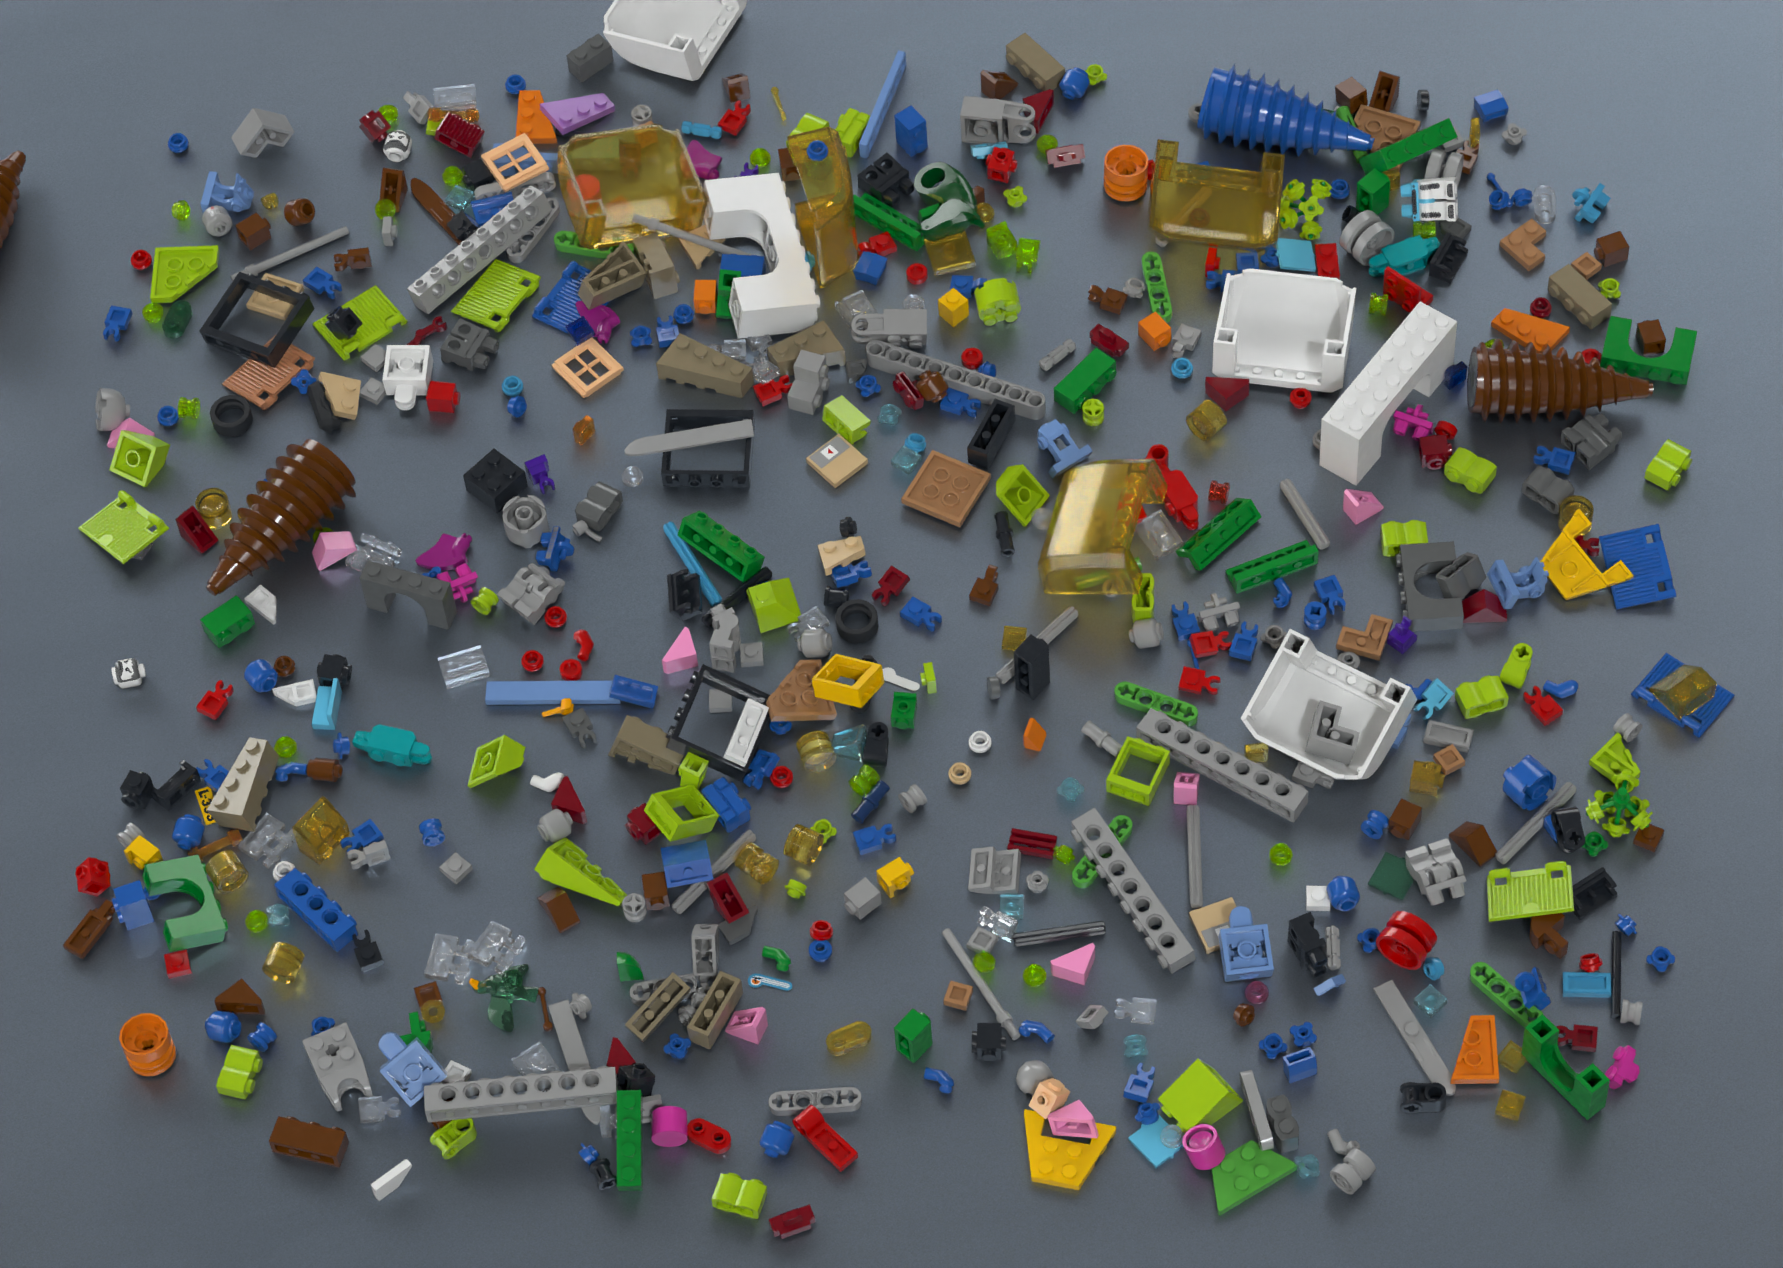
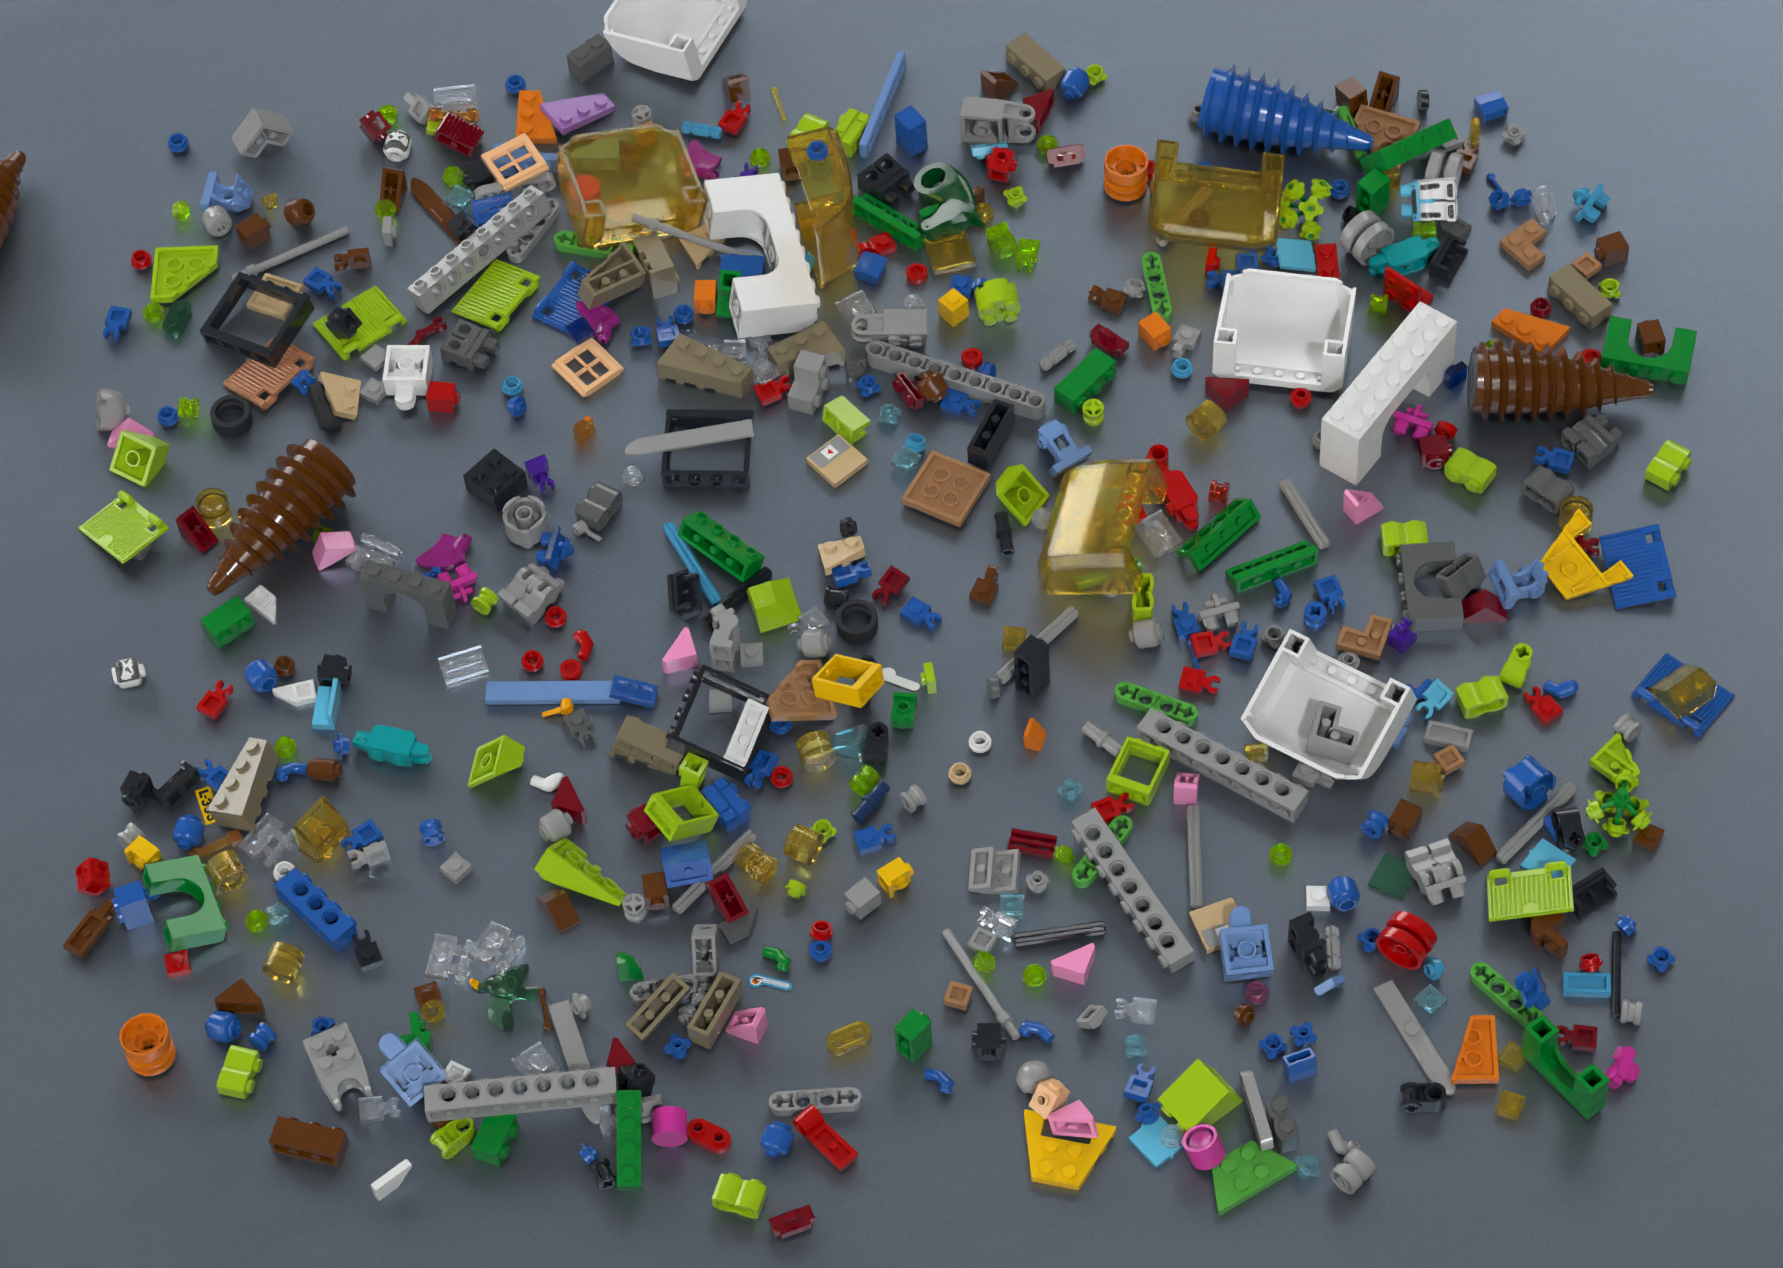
none -> green brick [471,1114,520,1166]
none -> red plate [1091,793,1134,824]
none -> medium azure piece [1520,838,1576,878]

